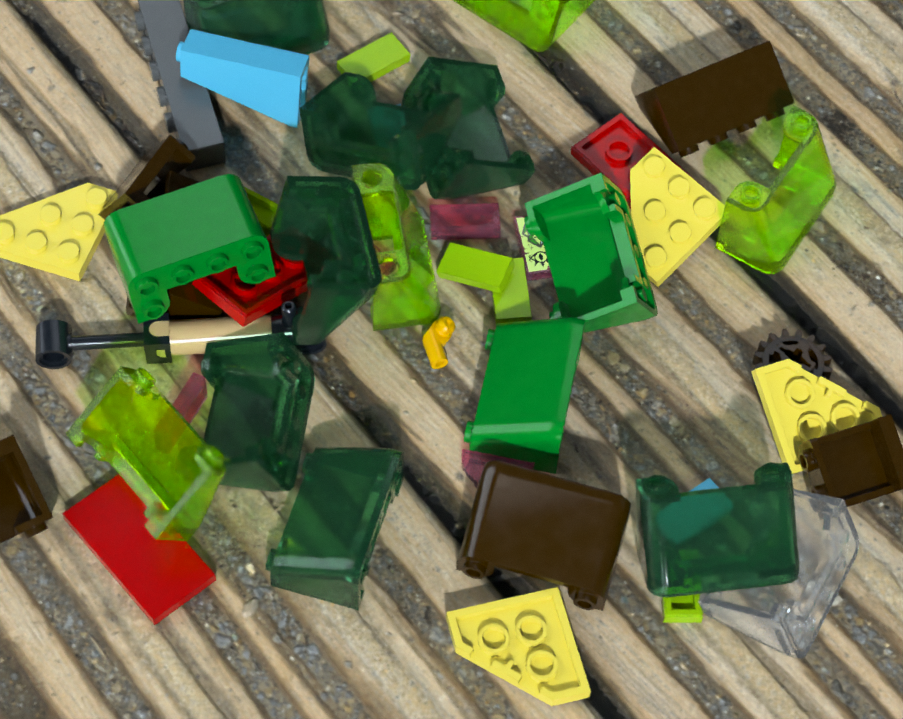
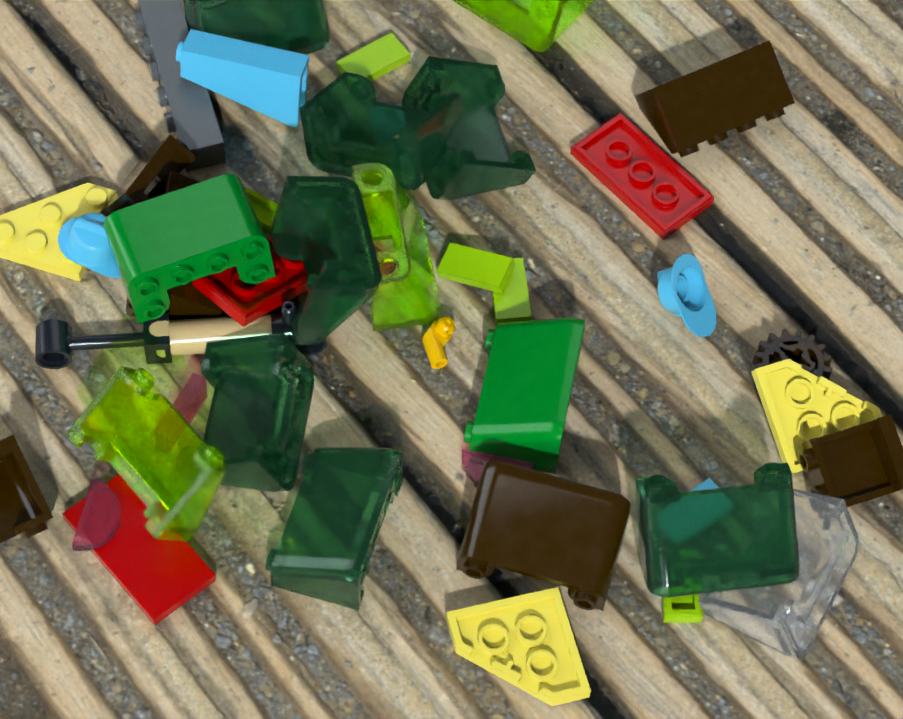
clear pink tile [429,203,501,240] -> none
tile [513,215,552,281] -> none
green windscreen [524,173,658,333] -> none
light yellow plate [630,147,731,287] -> none
clear neon green windscreen [715,105,837,274] -> none
none -> medium azure piece [58,212,120,278]
none -> clear pink tile [71,479,122,551]
none -> medium azure piece [657,254,716,337]

